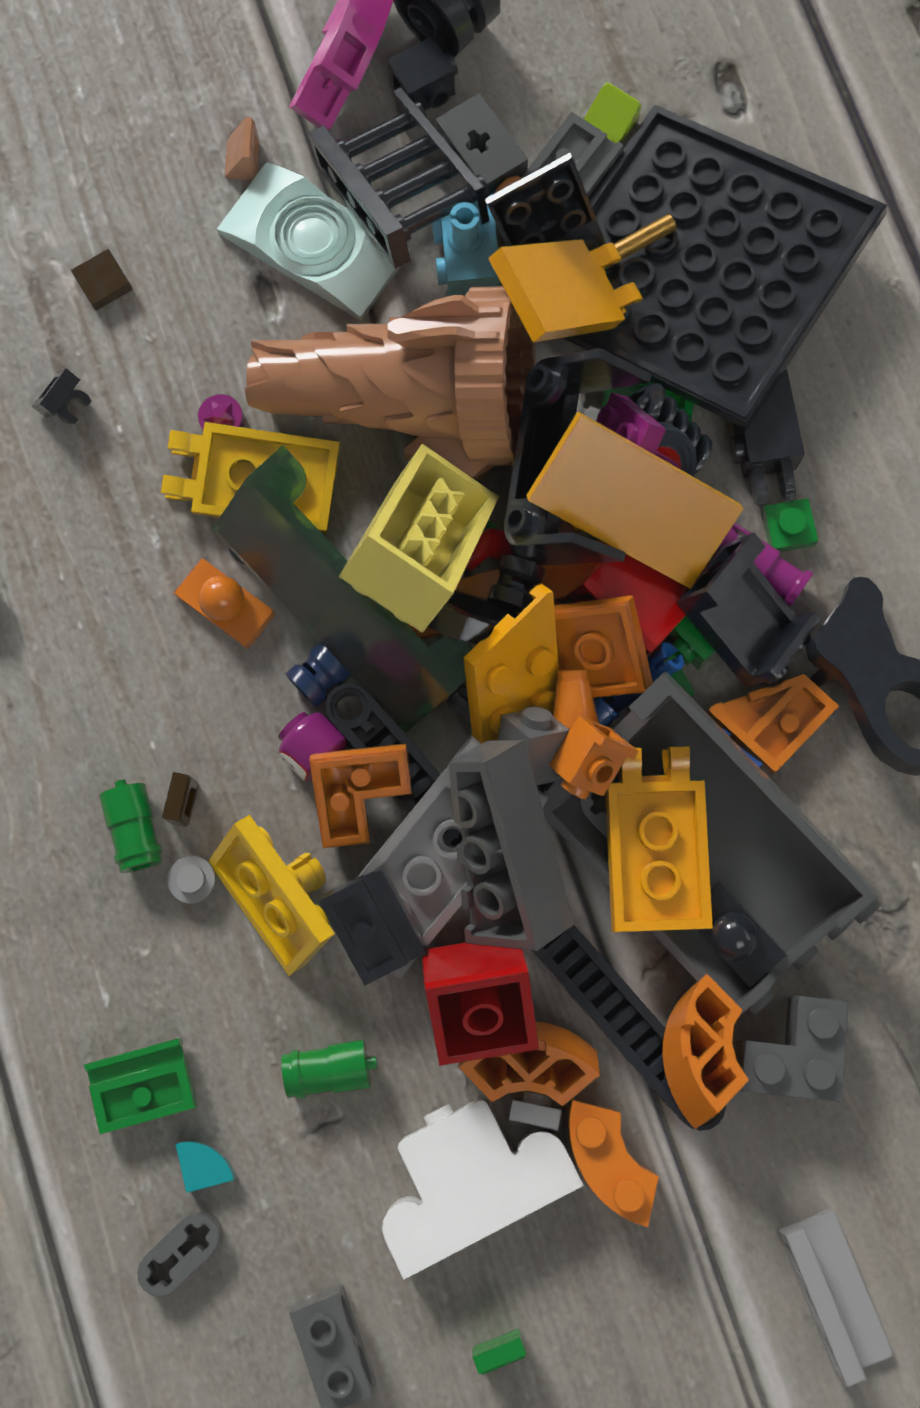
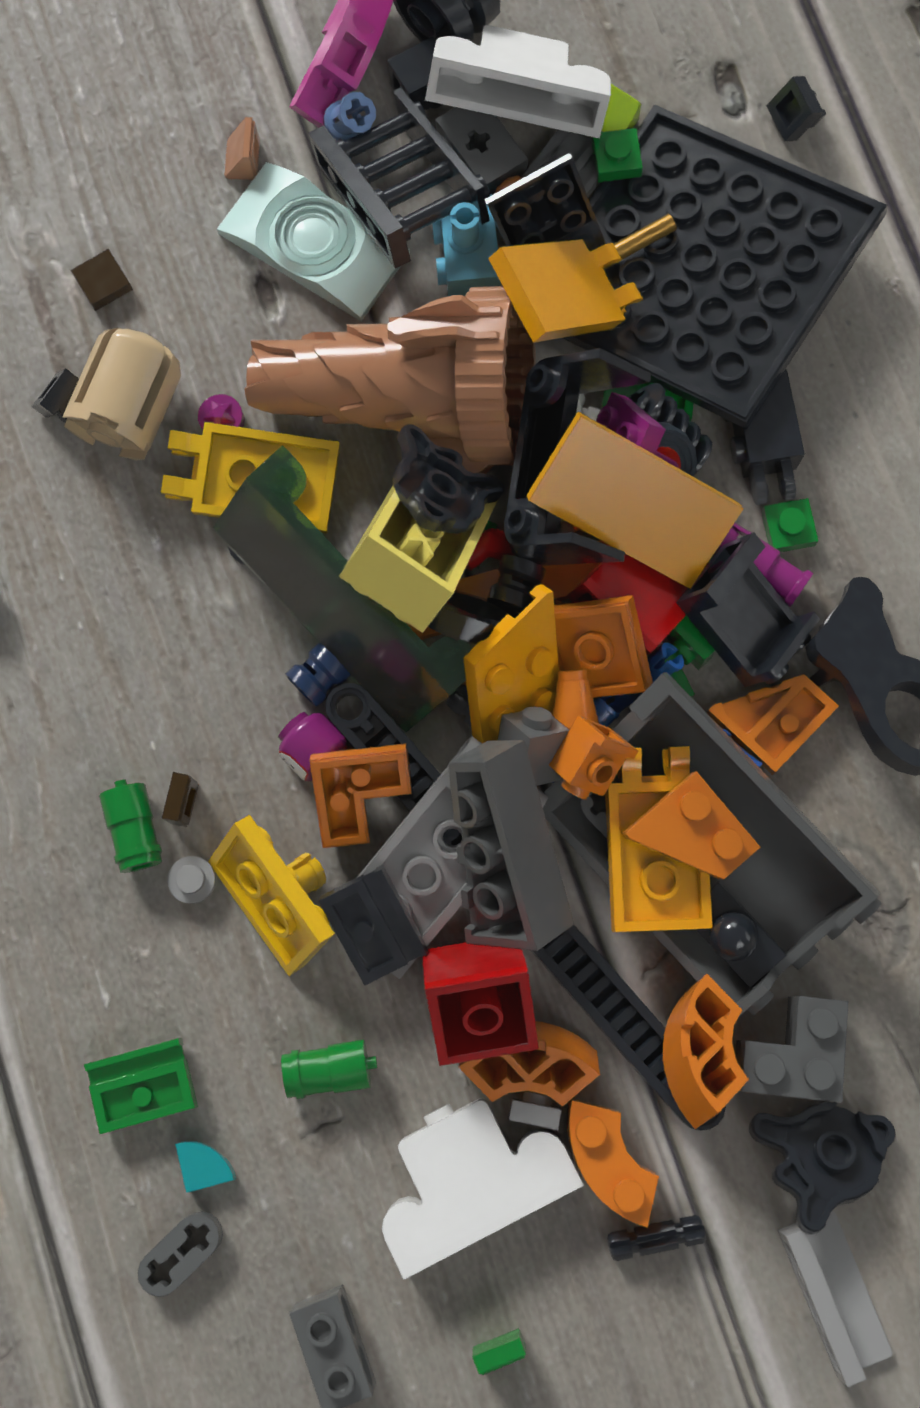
orange tile [174,558,276,650] -> none
none -> tan cylinder [62,328,181,460]
none -> medium blue bush [324,92,376,141]
none -> black tile [392,424,504,534]
none -> white brick [425,25,611,138]
none -> green plate [592,128,643,182]
none -> black axle [607,1215,706,1261]
none -> orange wing [622,771,760,880]
none -> black tile [749,1102,896,1235]
none -> black tile [766,76,827,142]

